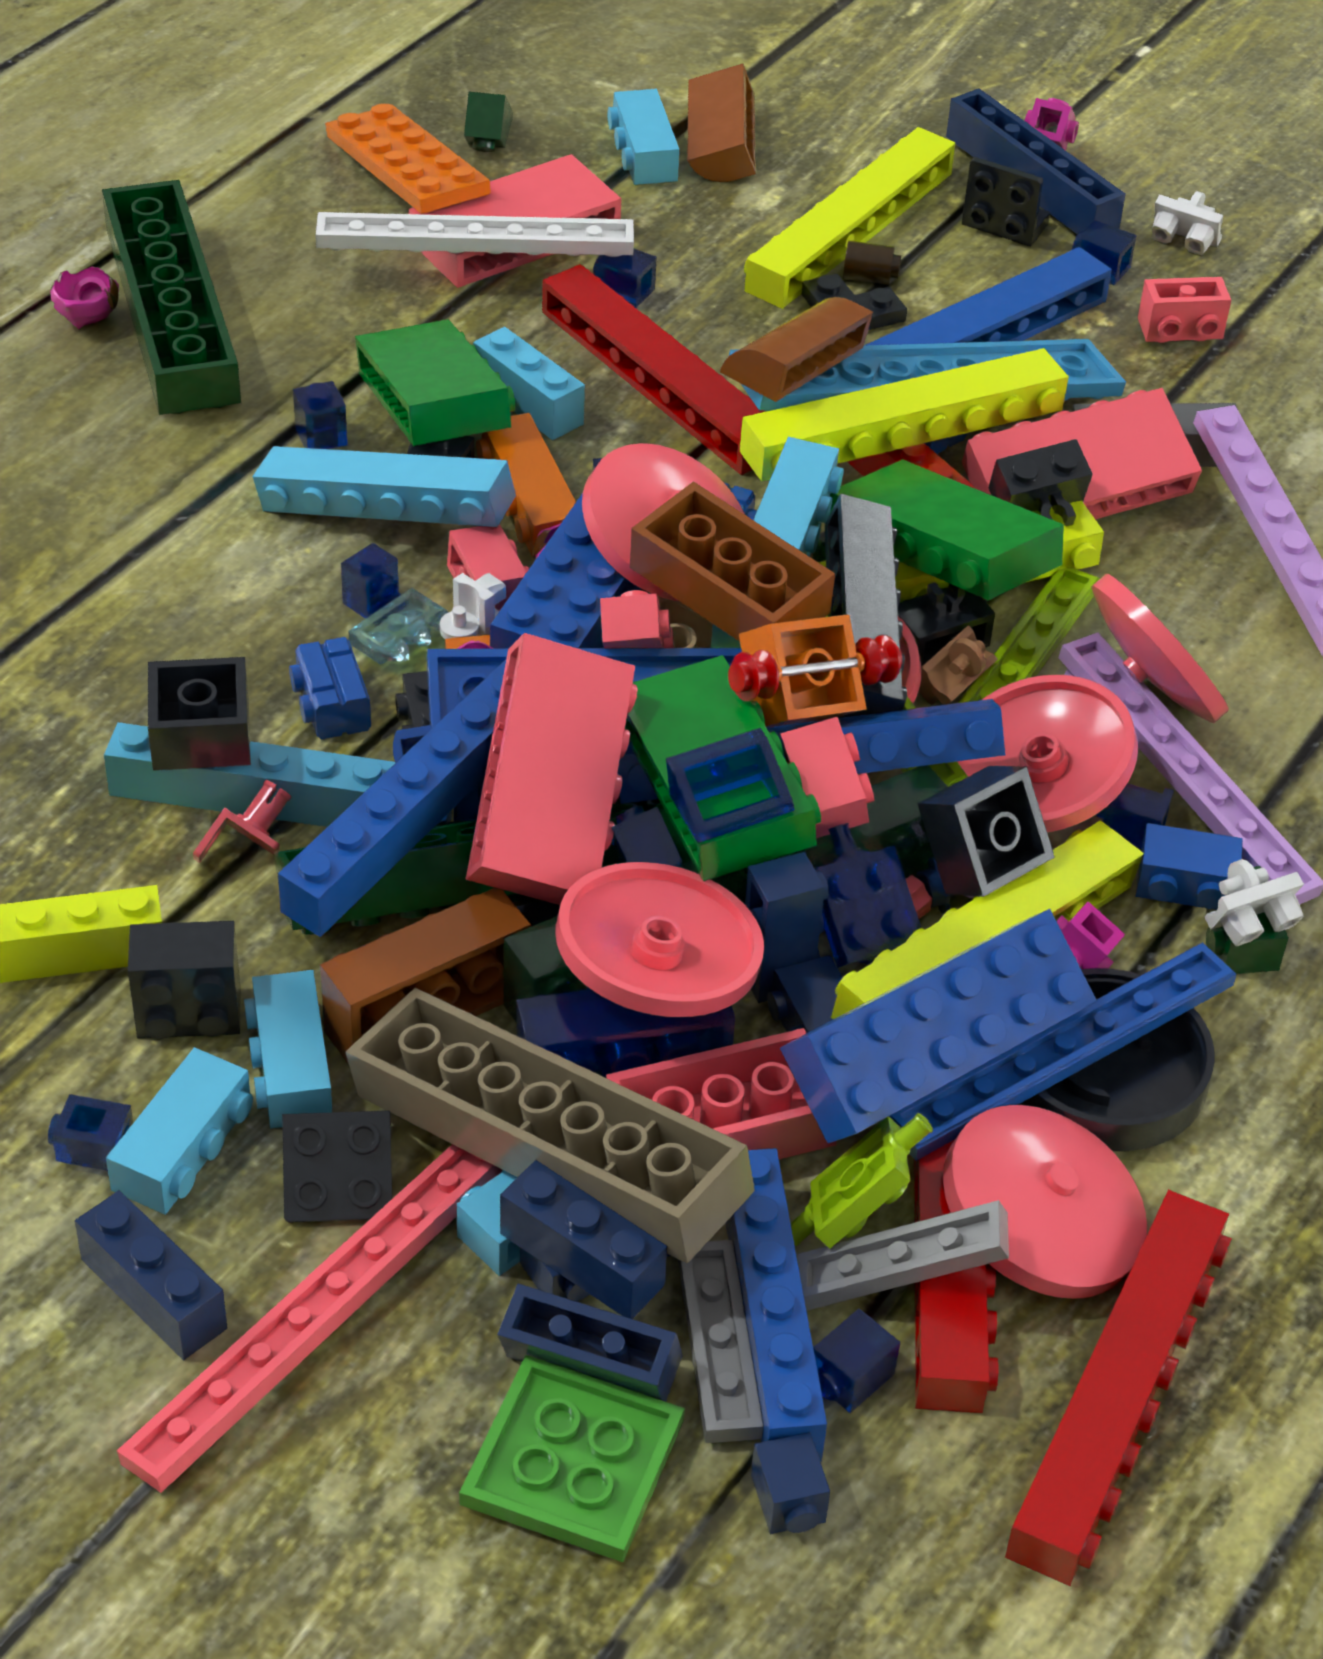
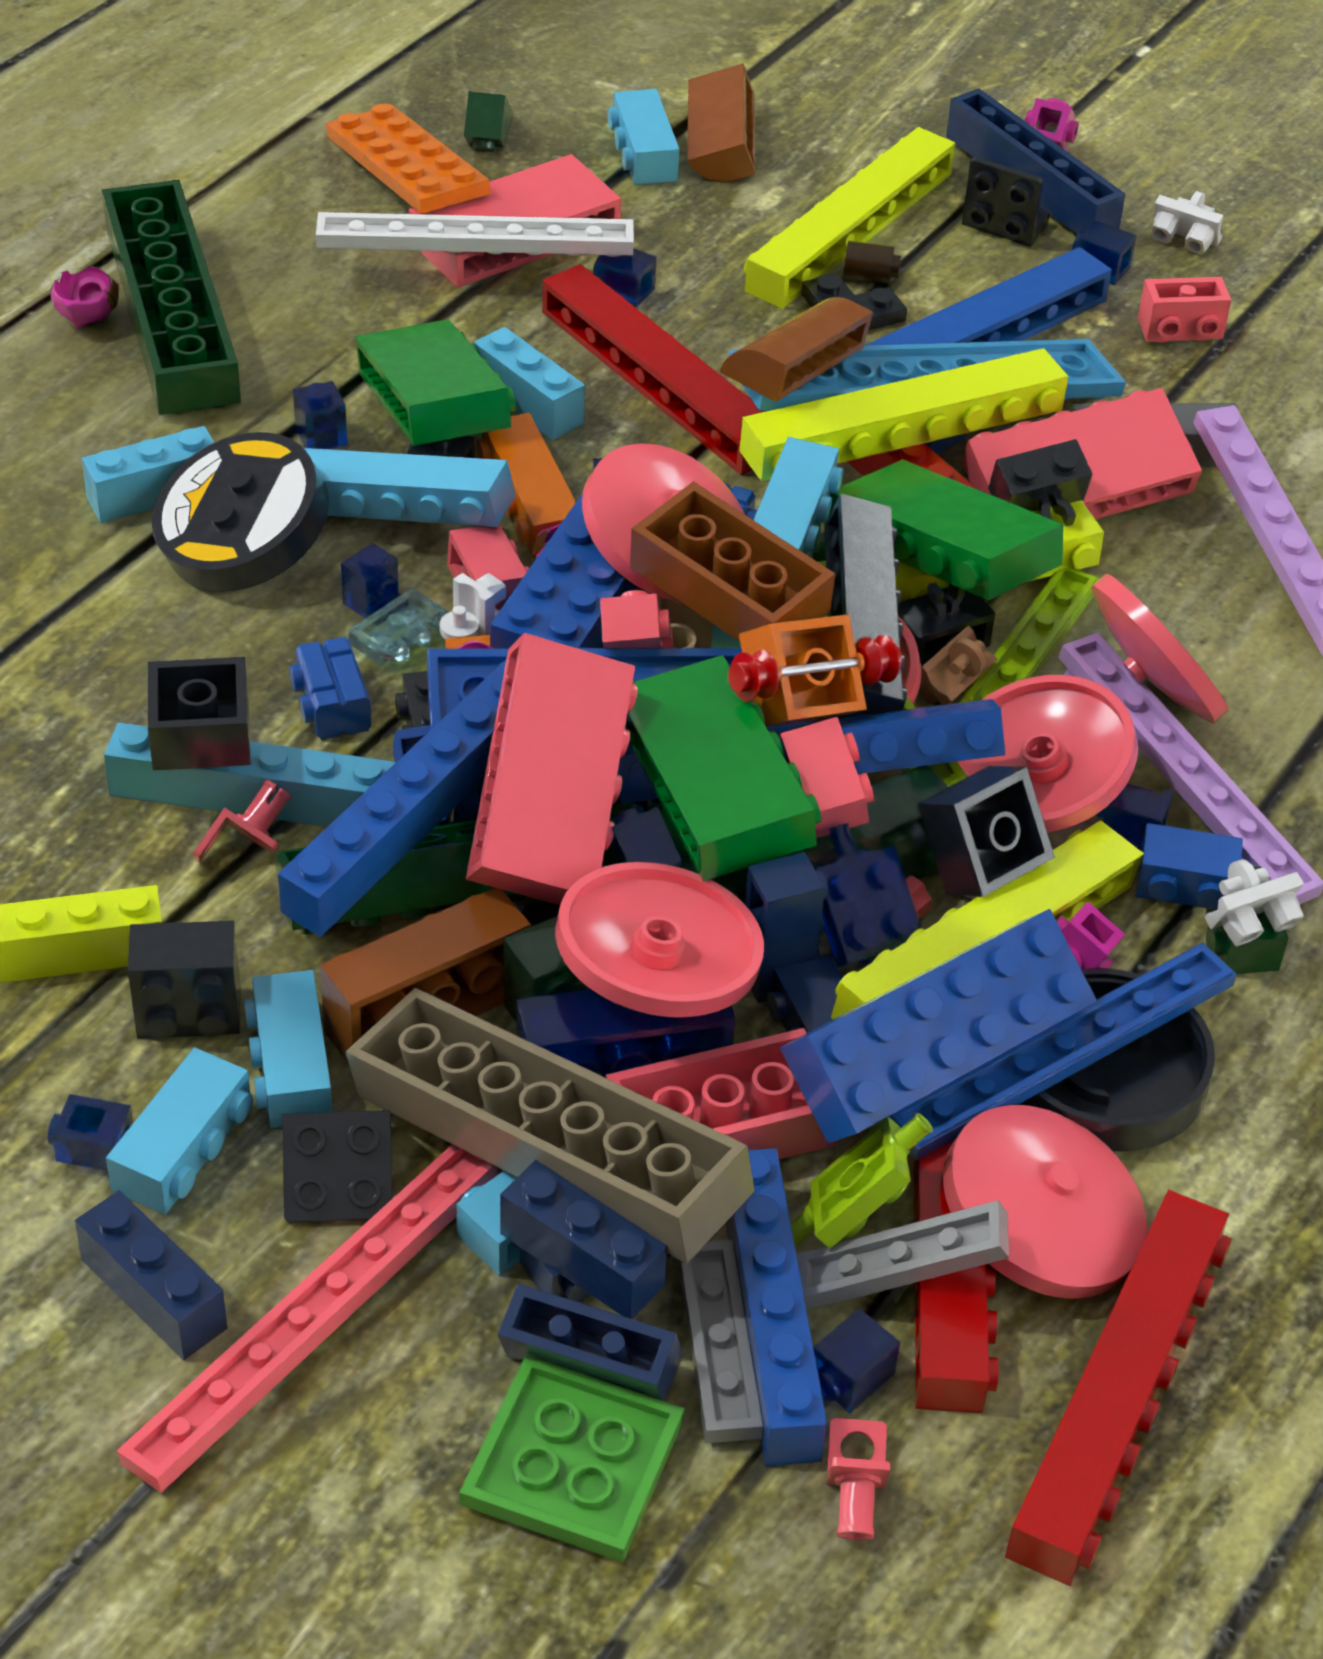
clear blue tile [666,728,795,843] -> none
dark blue brick [751,1432,830,1534] -> none
dark blue plate [916,857,956,914] -> none
none -> medium azure brick [82,426,215,523]
none -> piece [152,432,329,592]
none -> coral bracket [826,1418,890,1541]

